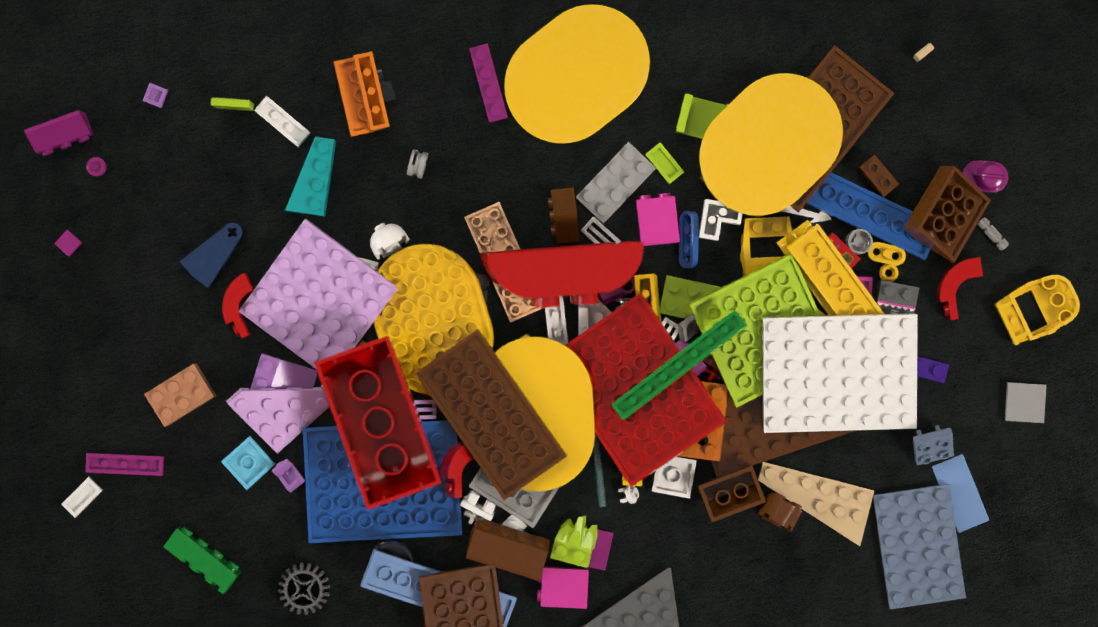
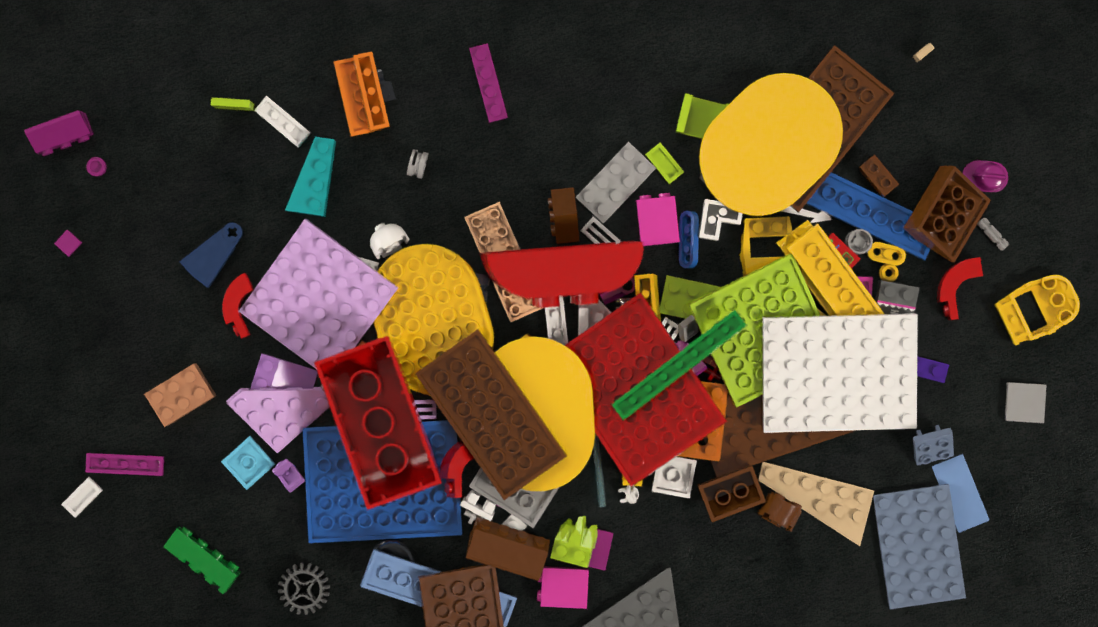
medium lavender plate [143,83,169,108] -> none
yellow tile [505,5,650,144] -> none

